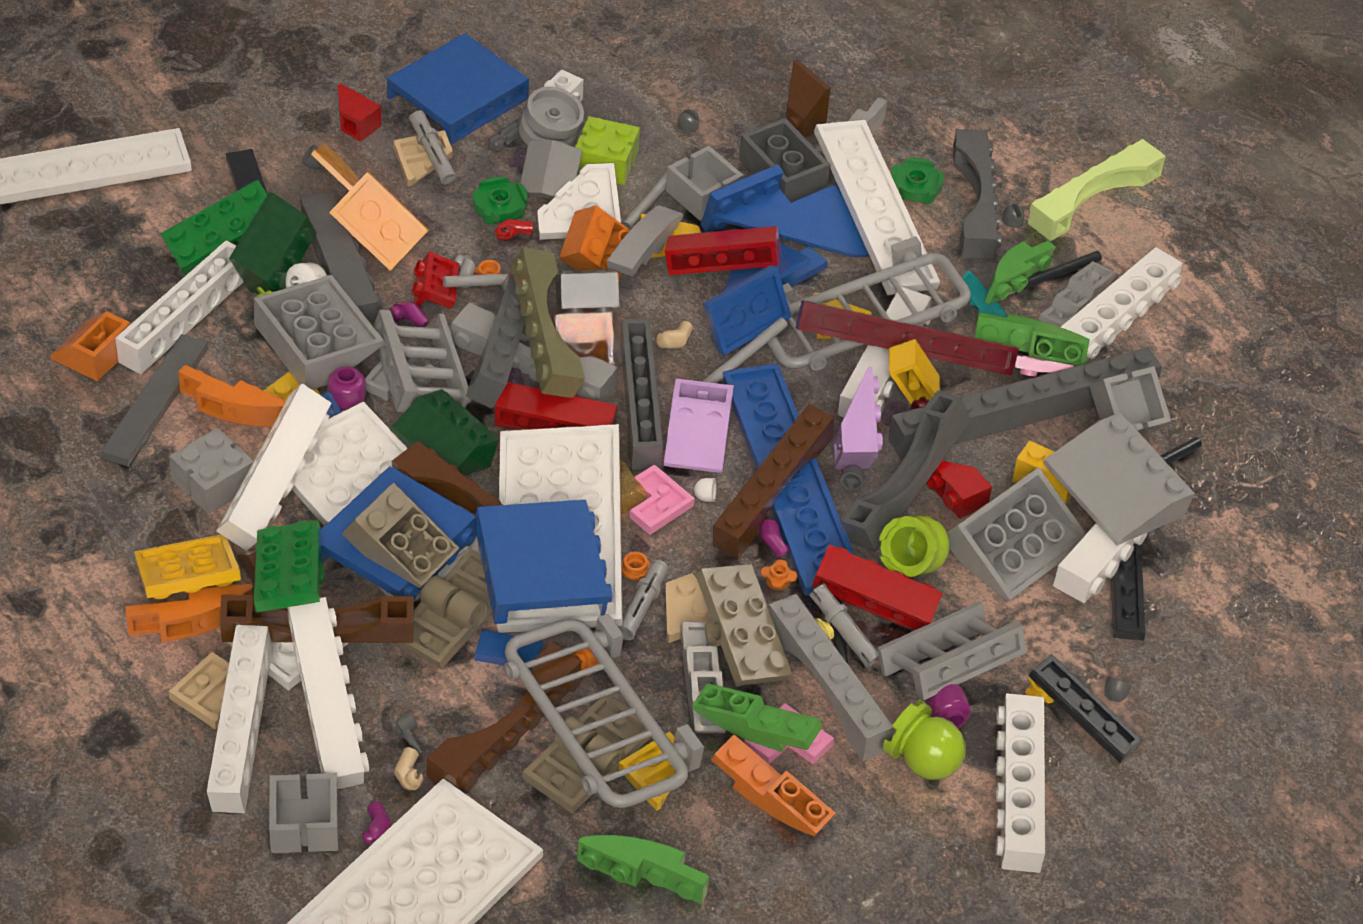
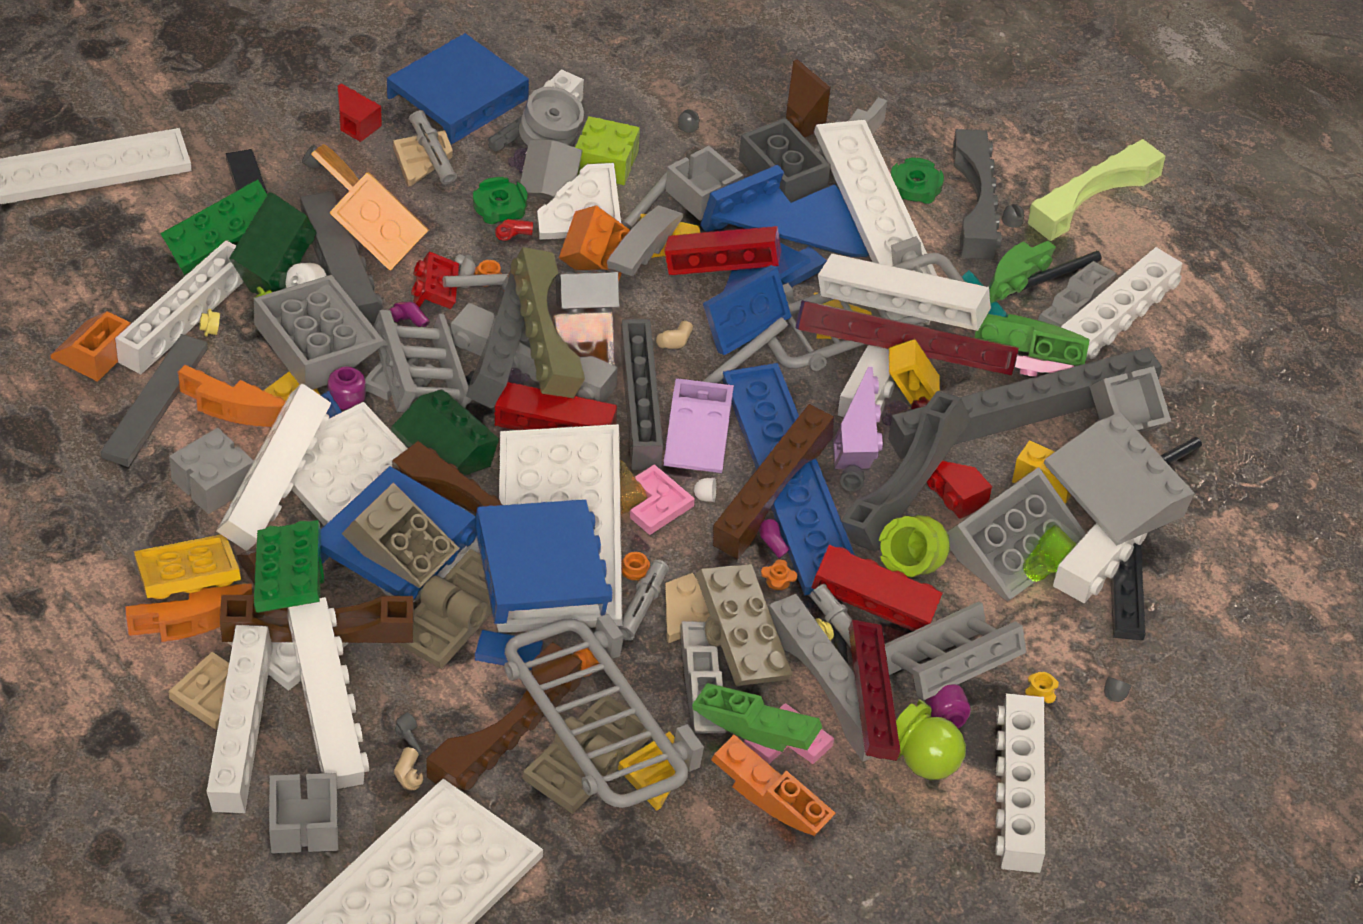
magenta arm [362,801,392,846] -> none
bright green slope [577,835,709,904] -> none
black tile [1029,654,1143,763] -> none
none -> light yellow plate [199,309,220,337]
none -> white brick [818,254,991,331]
none -> dark red plate [848,619,901,761]
none -> clear neon green piece [1023,524,1077,582]

